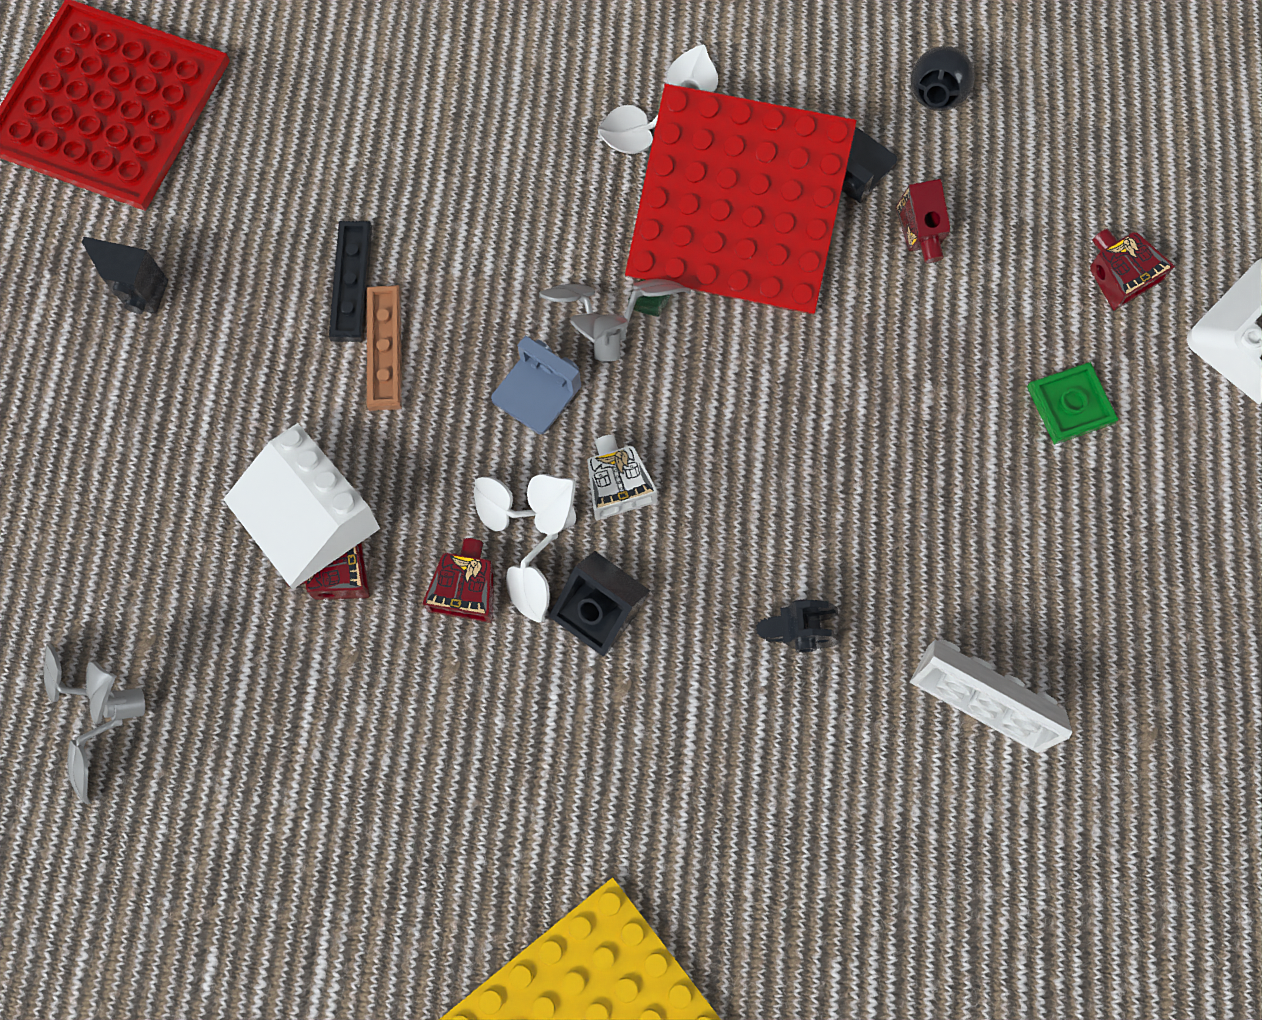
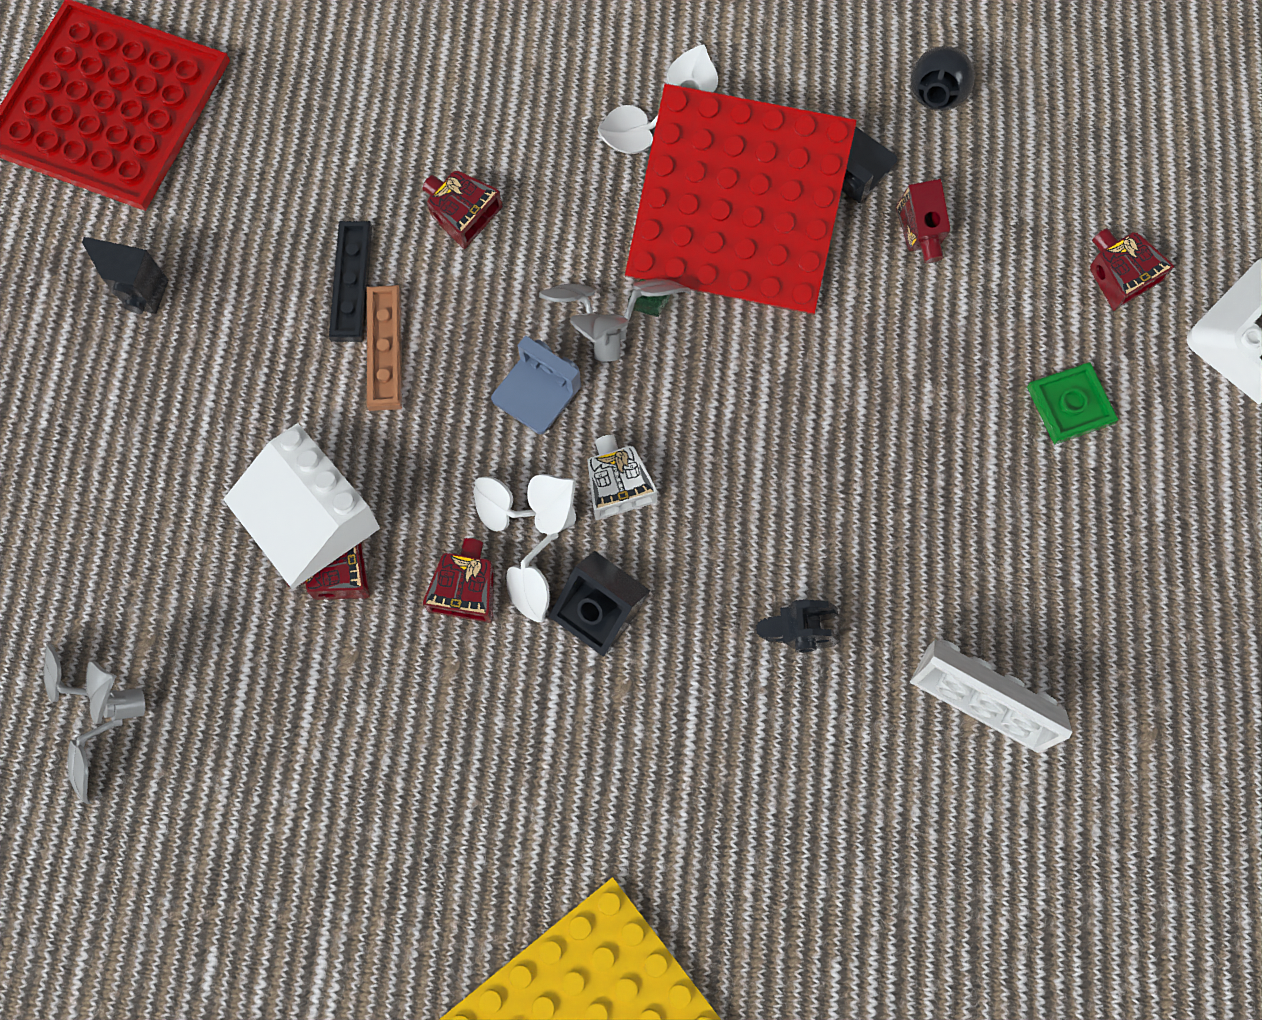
none -> dark red torso [422,171,503,250]

